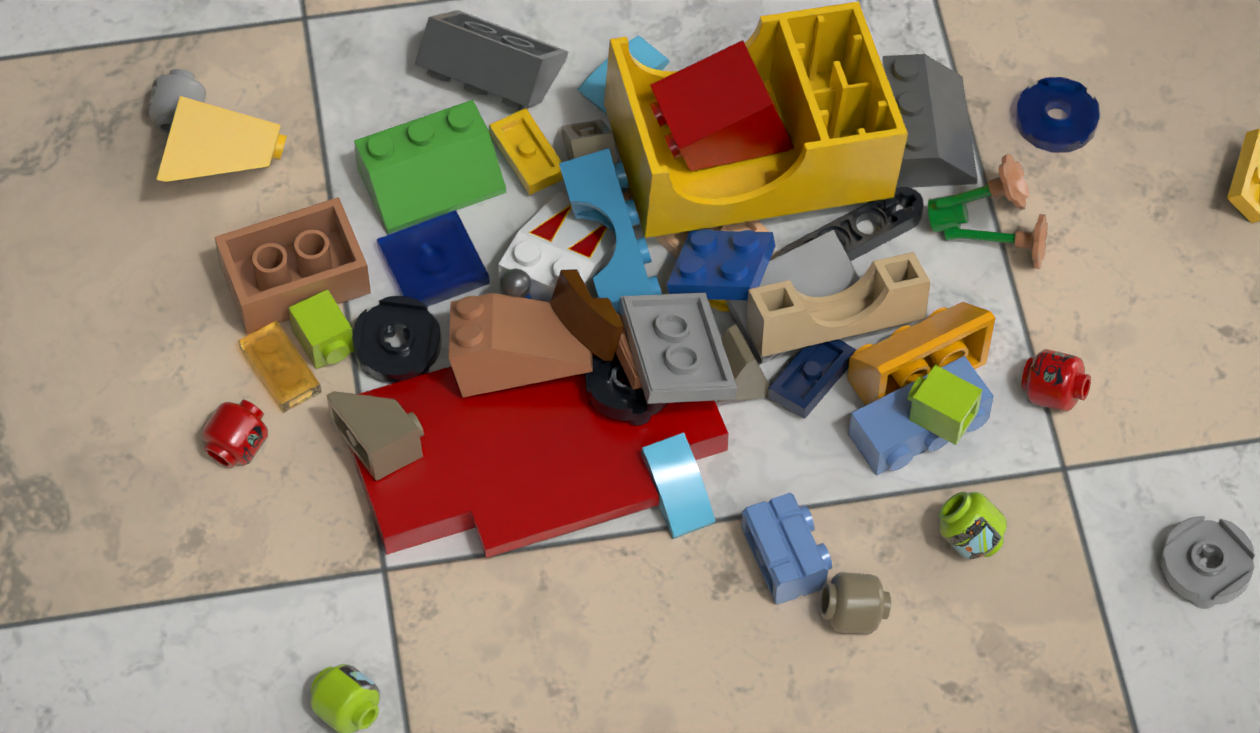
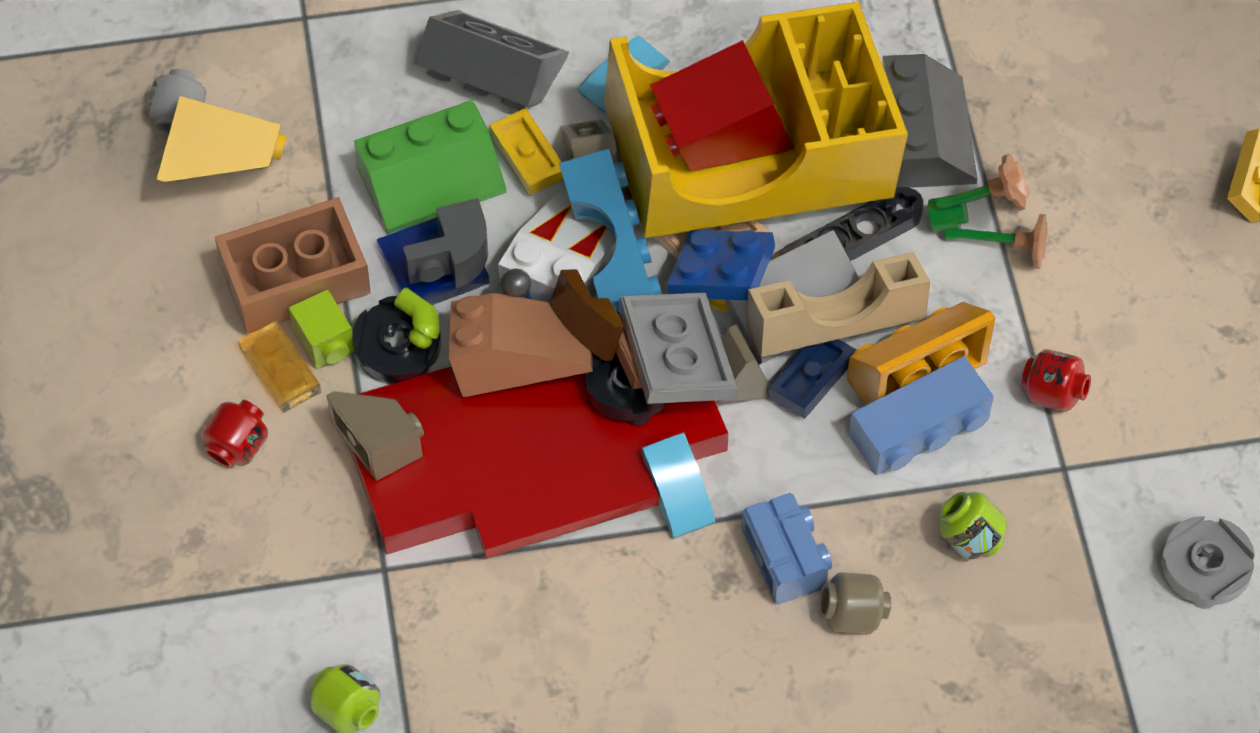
lime brick [907,365,983,445] -> none
clear blue tile [1015,77,1100,153] -> none
none -> lime arm [394,288,440,349]
none -> dark grey brick [403,198,488,288]

